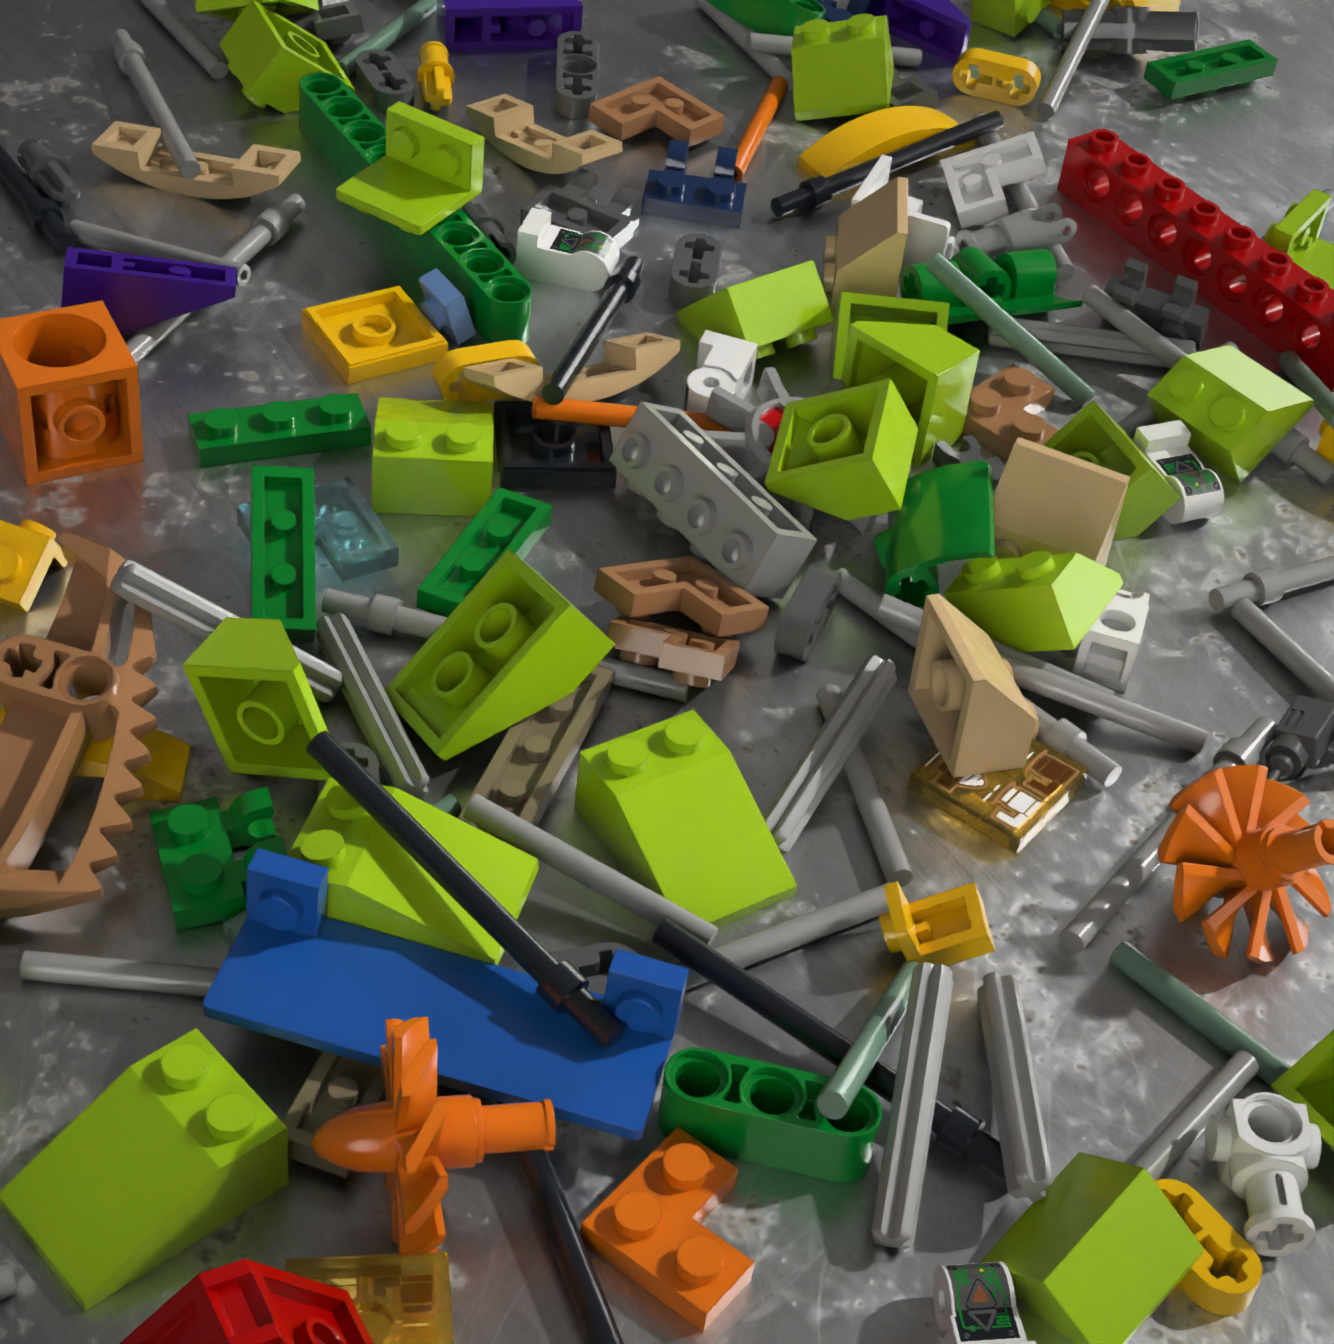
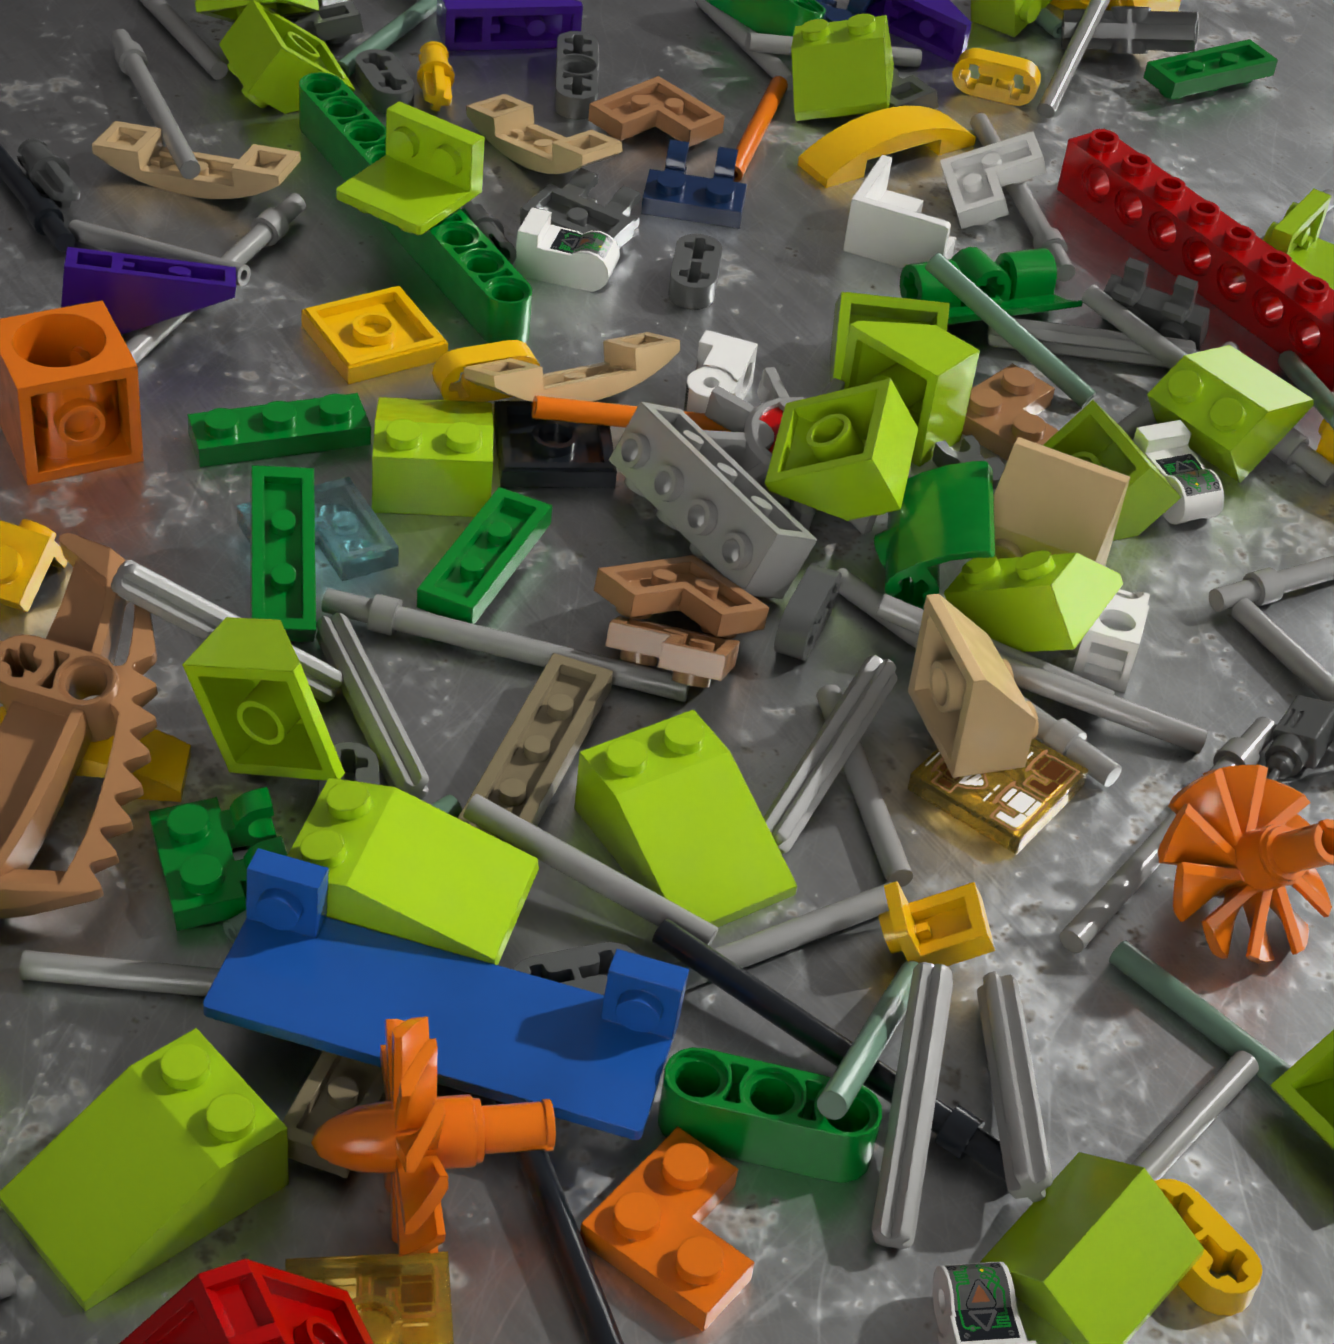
black bar [306,731,626,1050] -> none
lime slope [384,549,616,761] -> none
medium blue plate [418,268,476,345] -> none
black bar [542,256,645,405] -> none
lime slope [675,260,835,360] -> none
black bar [771,110,1004,217] -> none
tan slope [822,177,908,316] -> none
light grey piece [956,203,1077,262] -> none
white connector [1205,1092,1322,1257] -> none

